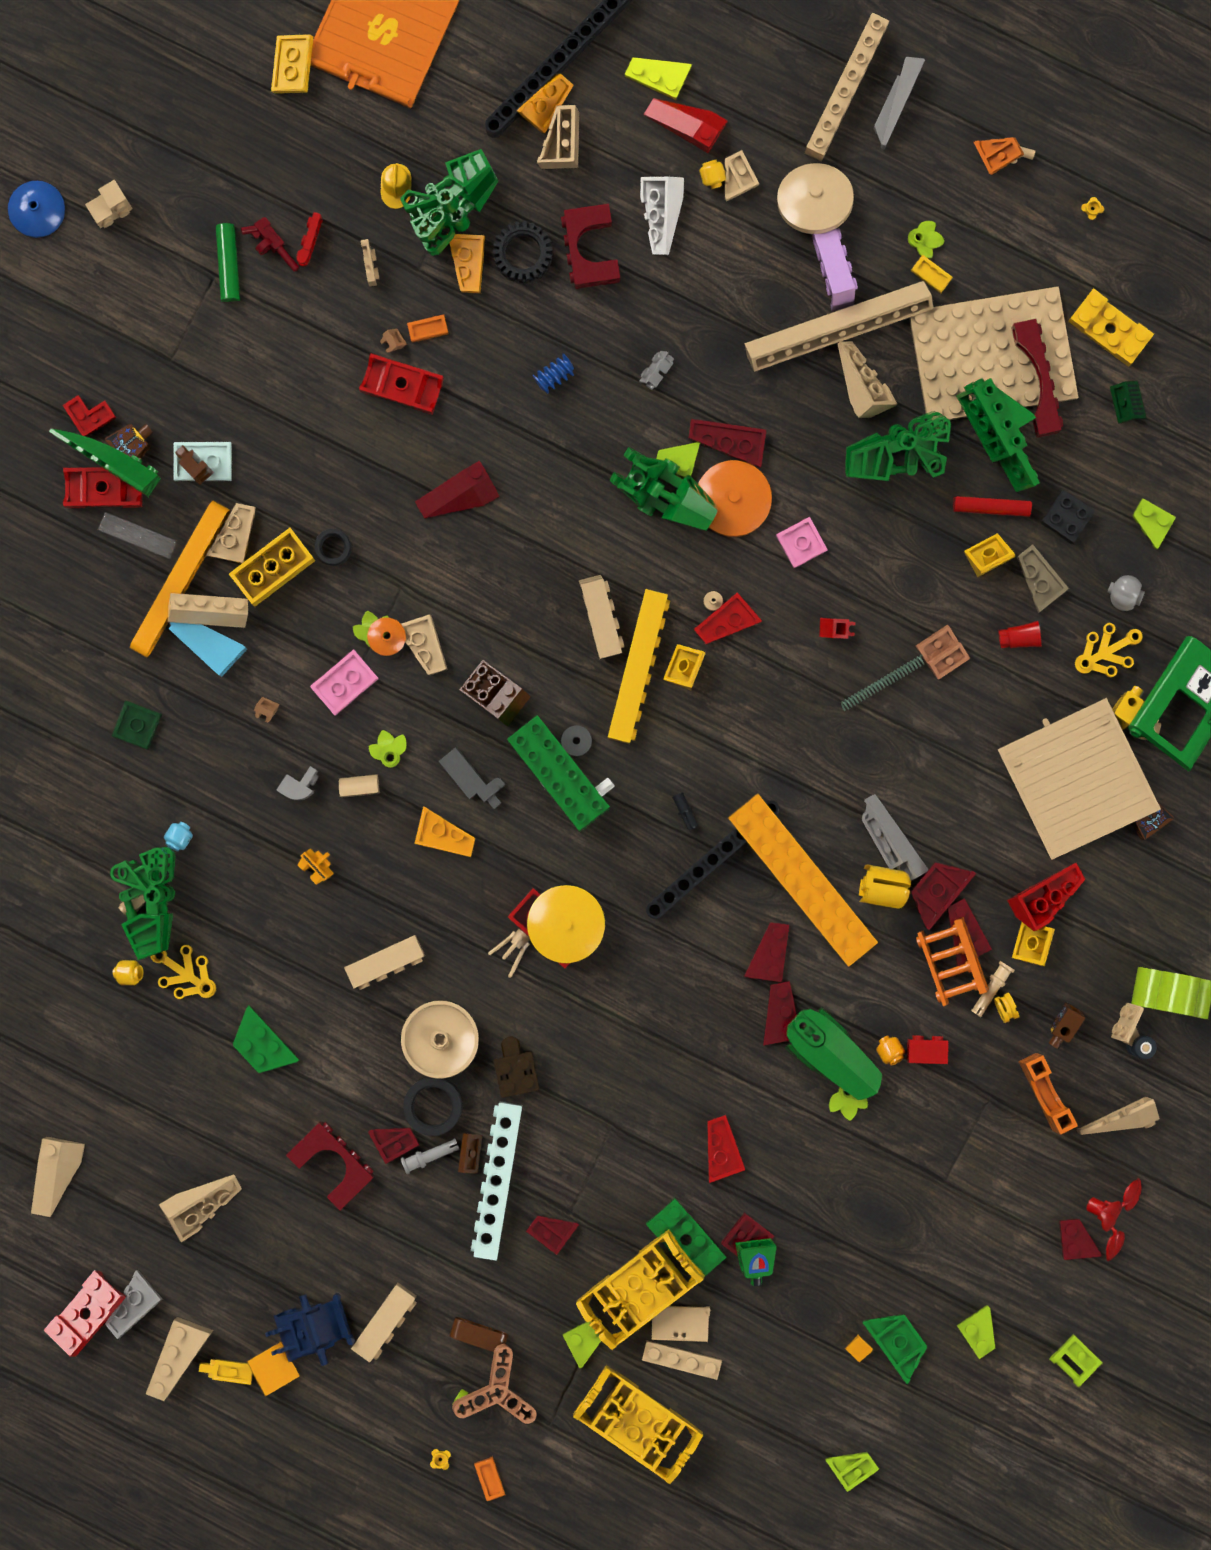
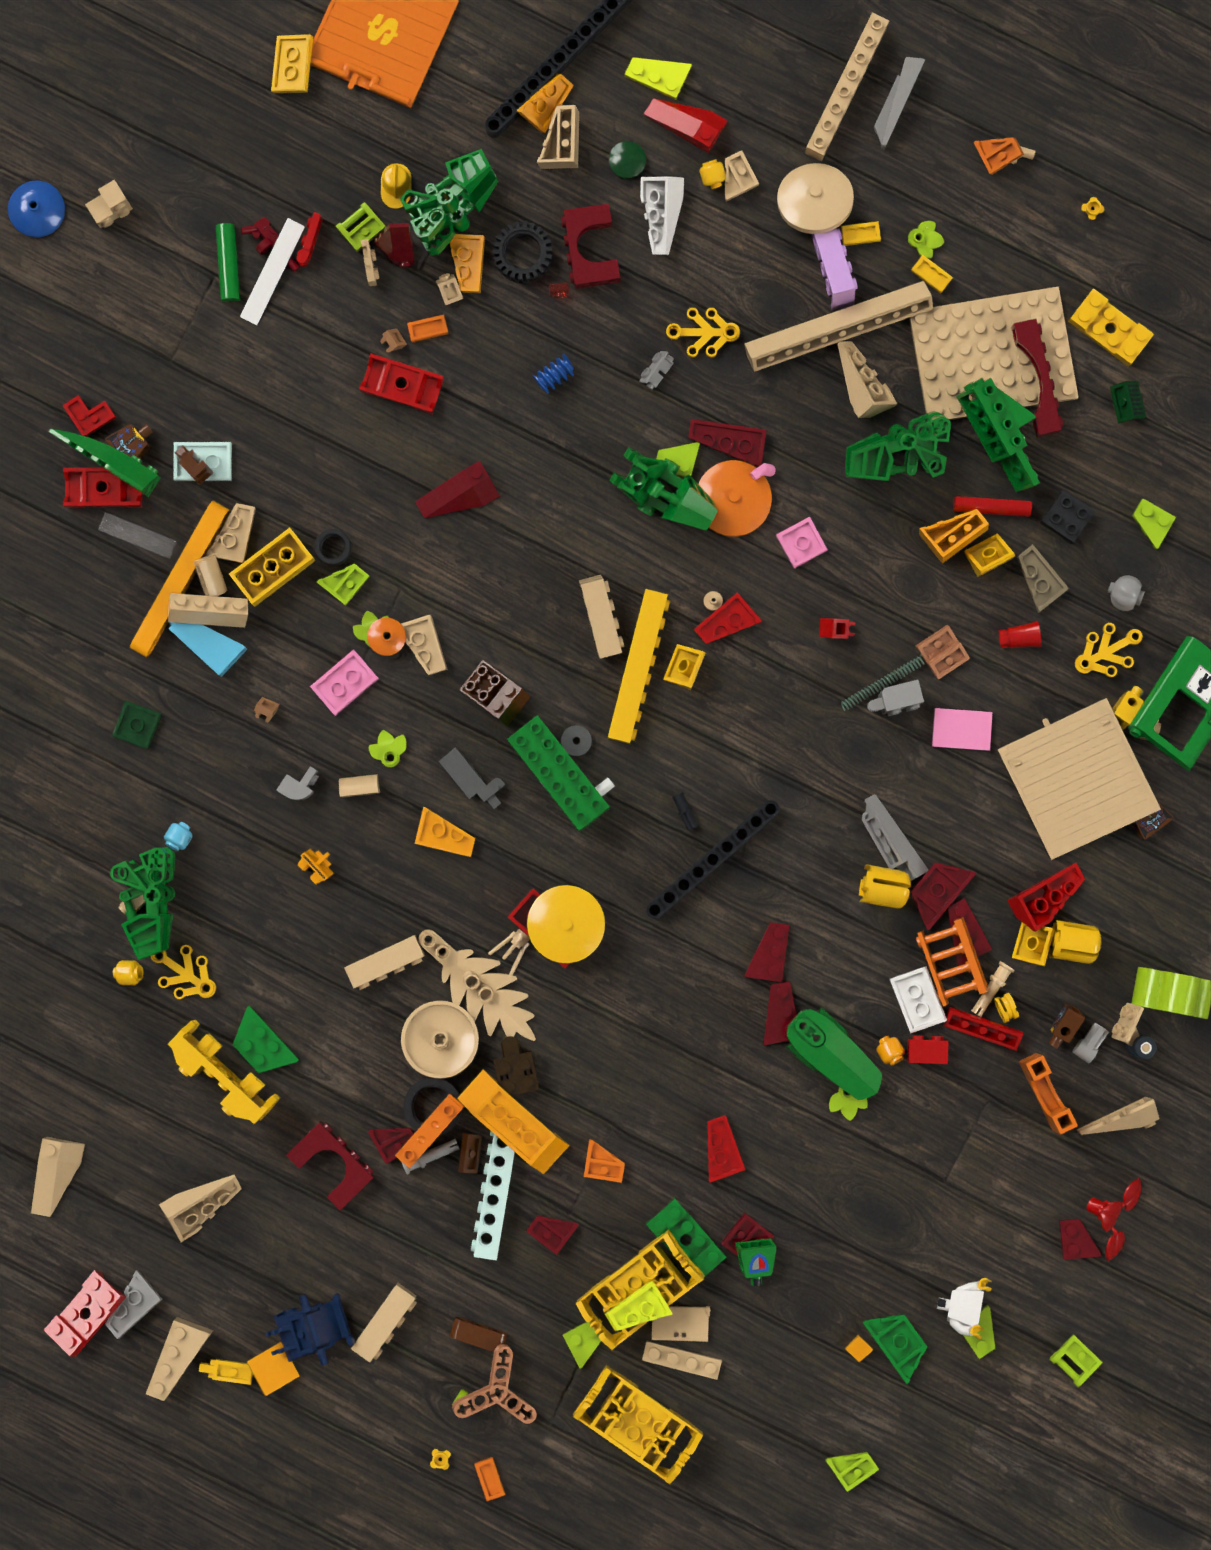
light orange plate [728,794,878,967] -> none
none -> yellow piece [168,1019,280,1124]
none -> tan brick [193,553,227,597]
none -> white sticker [240,218,305,325]
none -> lime wing [317,564,370,606]
none -> lime plate [335,202,386,252]
none -> dark red wedge [375,223,415,268]
none -> orange fence [395,1094,464,1169]
none -> tan plant [419,929,536,1041]
none -> tan bracket [436,273,463,305]
none -> light orange slope [457,1069,569,1174]
none -> clear red plate [549,282,569,298]
none -> orange wing [584,1139,625,1183]
none -> neon yellow wing [605,1281,673,1331]
none -> dark green dish [609,141,646,179]
none -> yellow plant [666,308,740,358]
none -> bright pink arm [750,463,776,480]
none -> yellow plate [840,221,881,246]
none -> light grey hinge [867,680,924,716]
none -> white tile [890,966,947,1033]
none -> light orange wedge [919,509,989,564]
none -> bright pink tile [932,708,992,751]
none -> white torso [937,1278,992,1339]
none -> red brick [944,1007,1023,1051]
none -> yellow cylinder [1049,920,1101,964]
none -> light grey piece [1072,1023,1109,1064]

